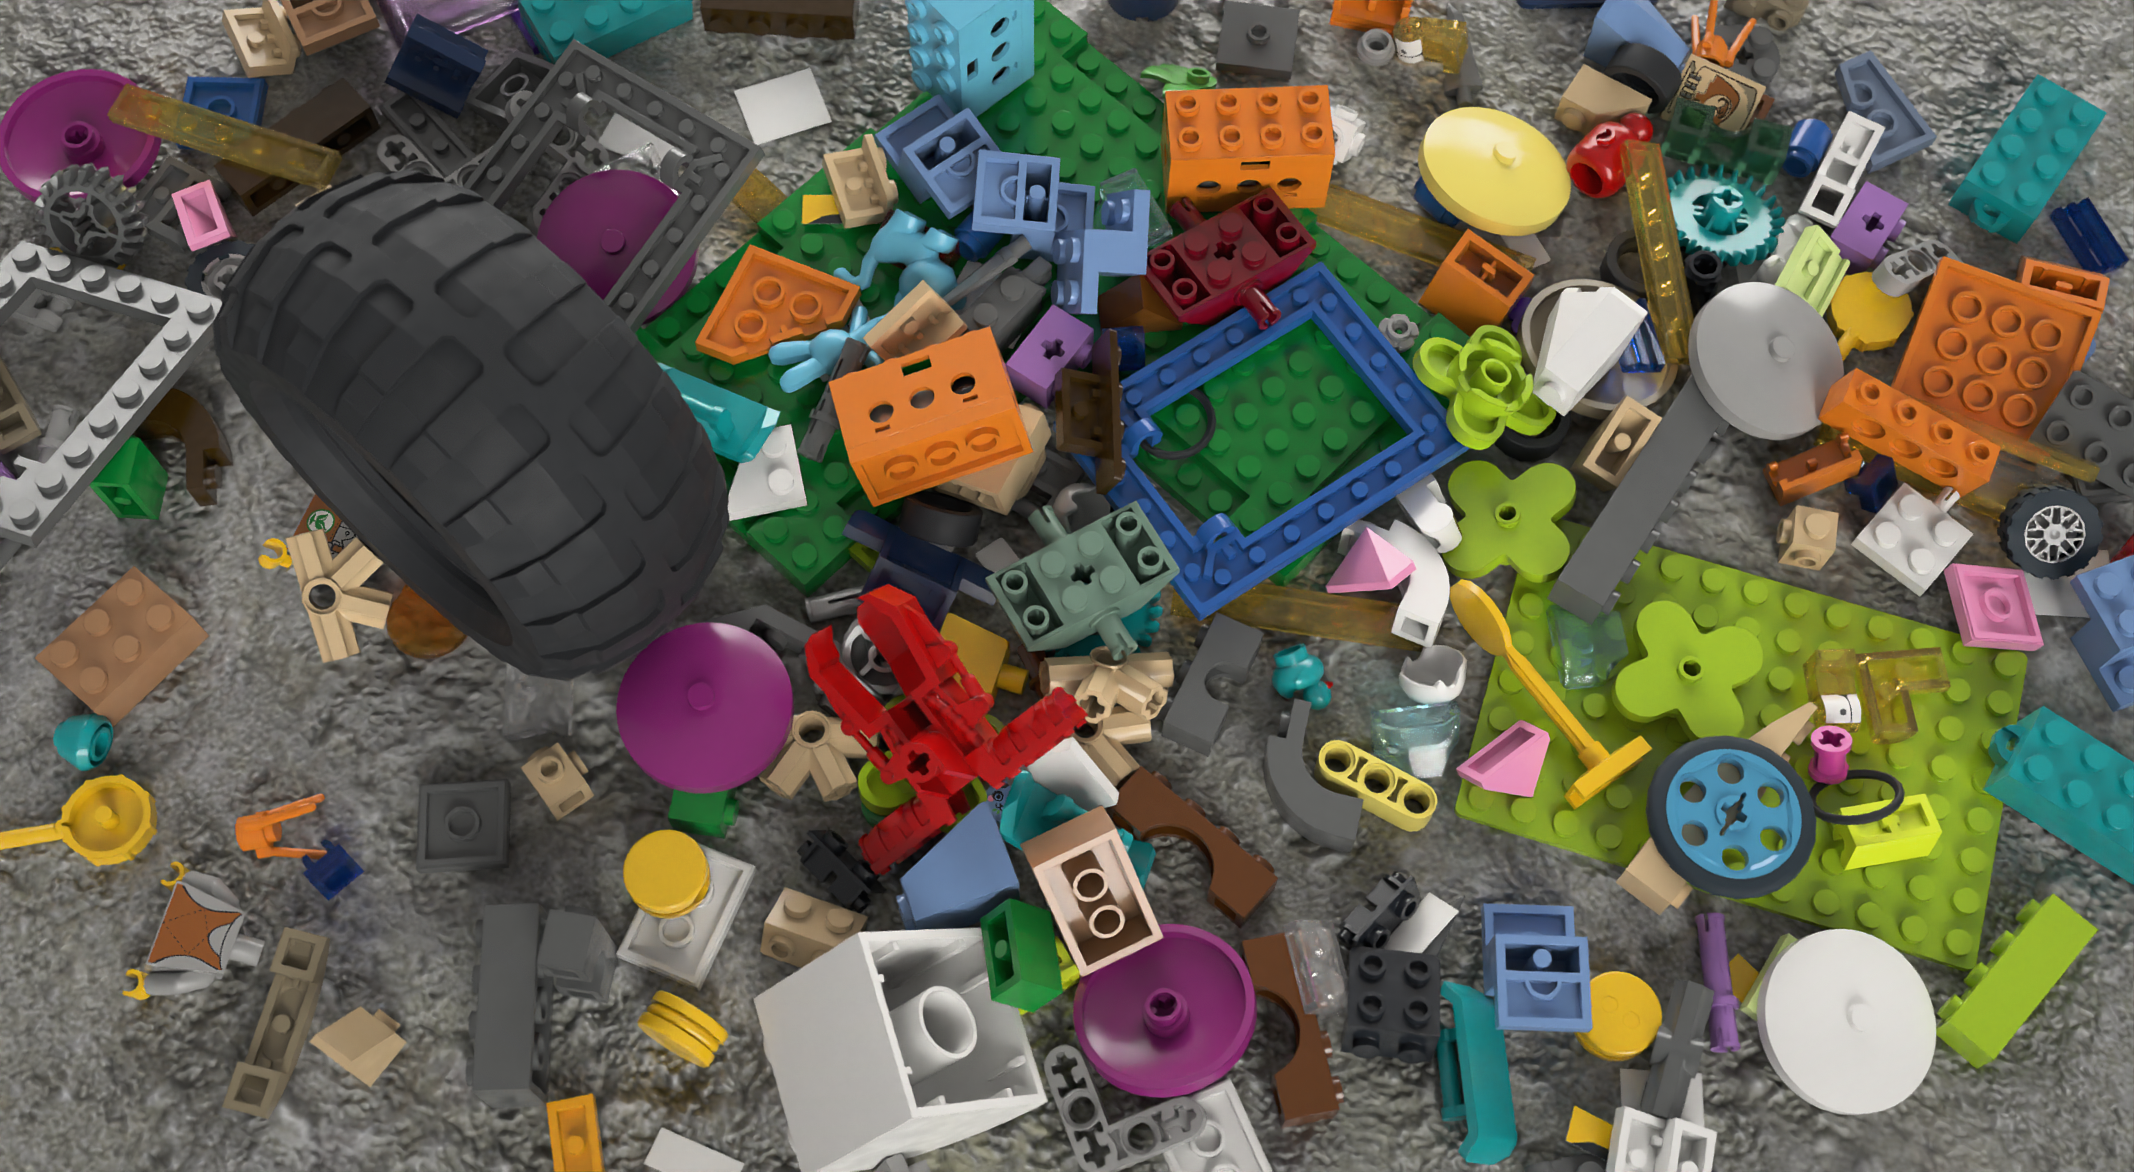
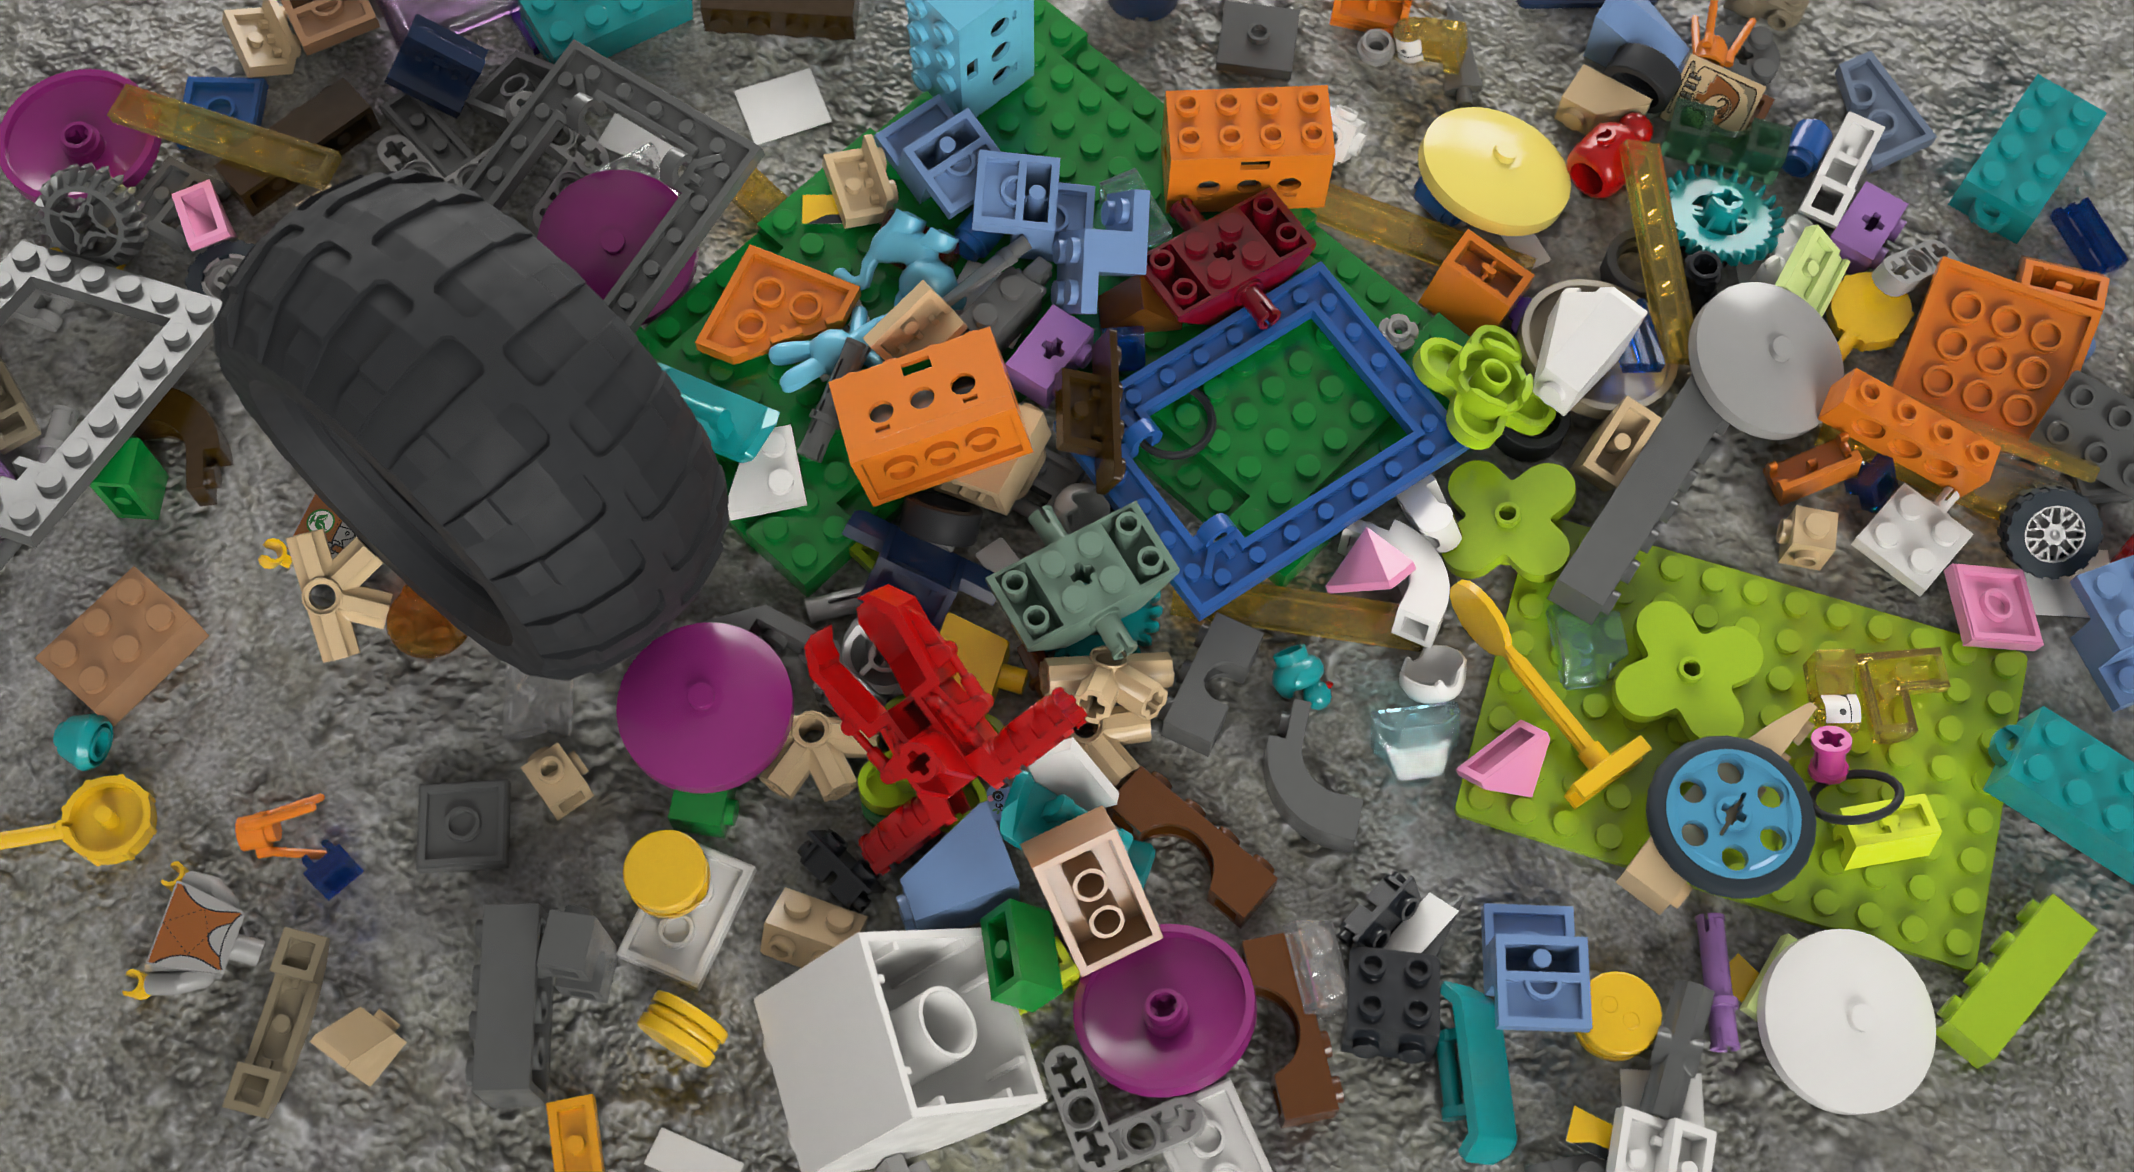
bright green plate [1140,64,1217,98] -> none
light yellow beam [1314,740,1437,832] -> none

